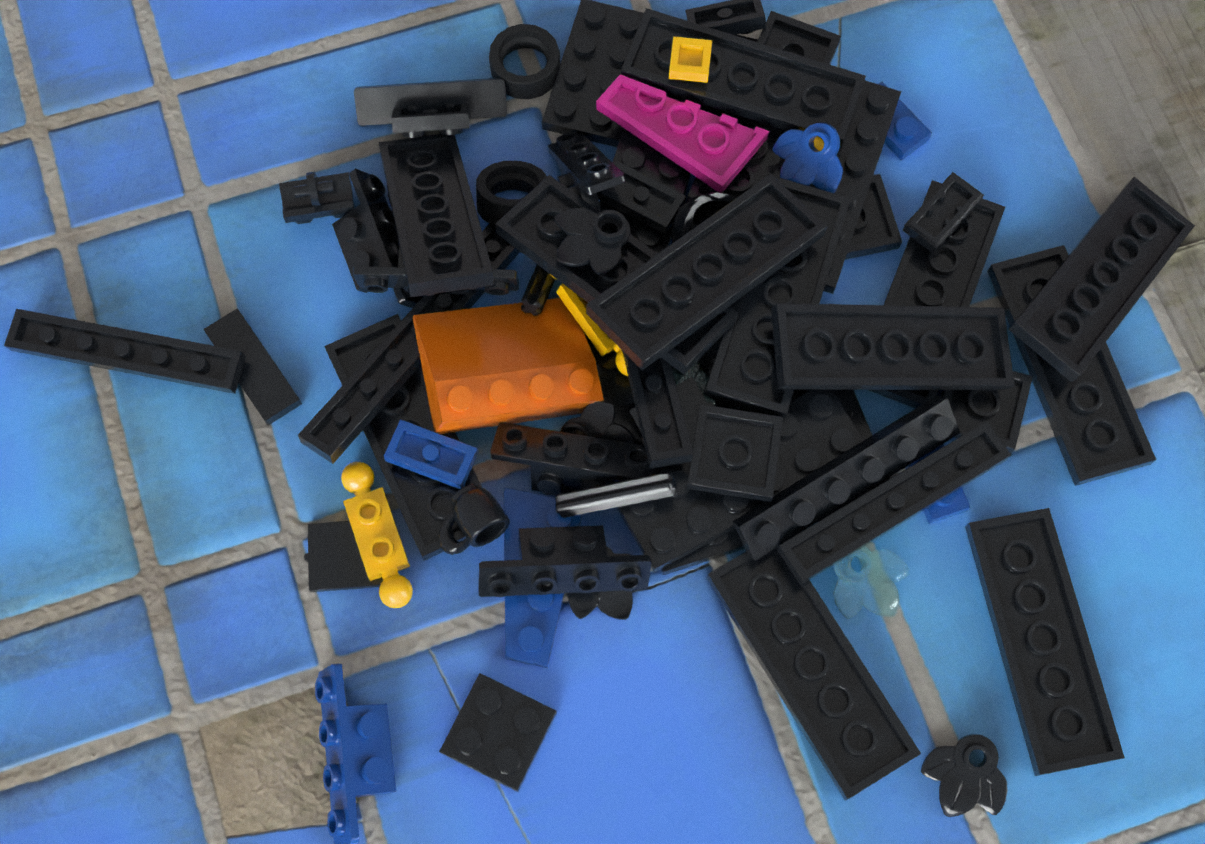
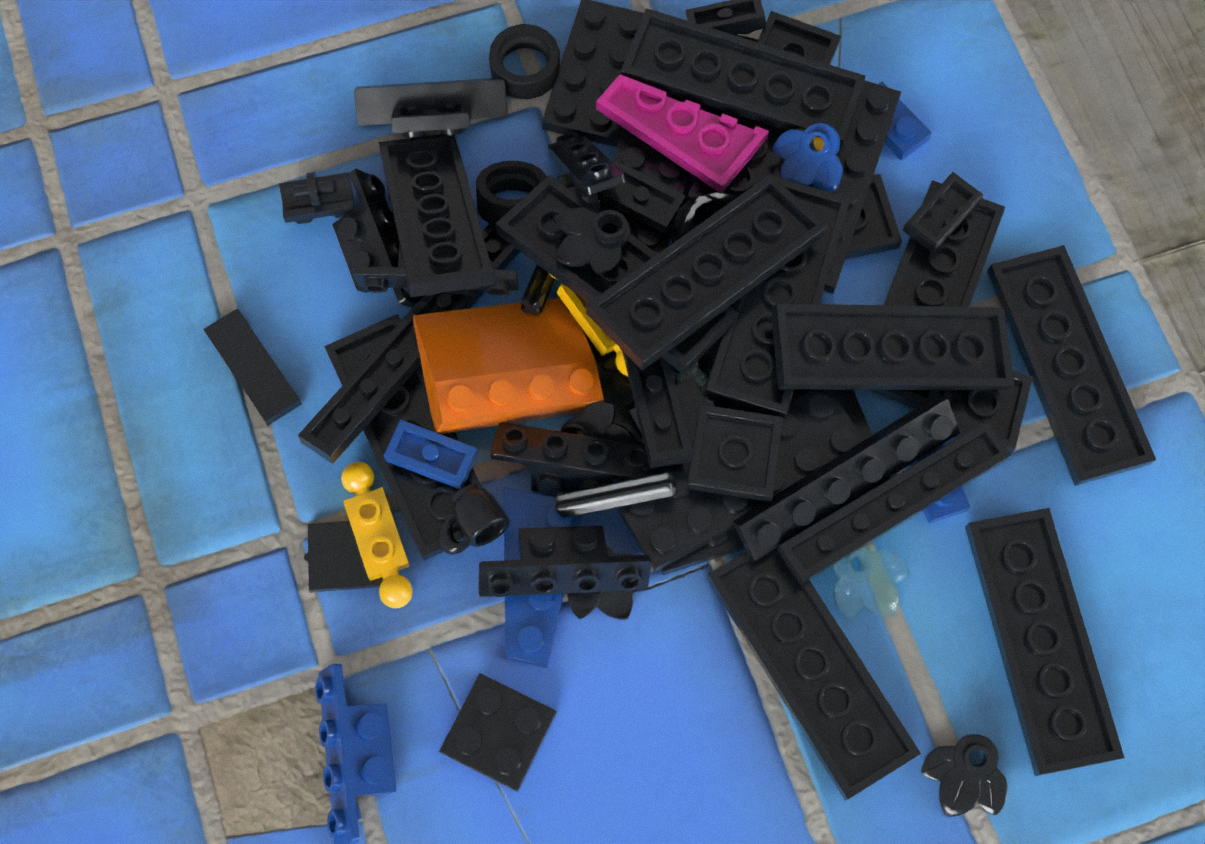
black plate [4,309,246,394] -> none
yellow plate [669,36,712,83] -> none
black plate [1008,177,1195,382] -> none

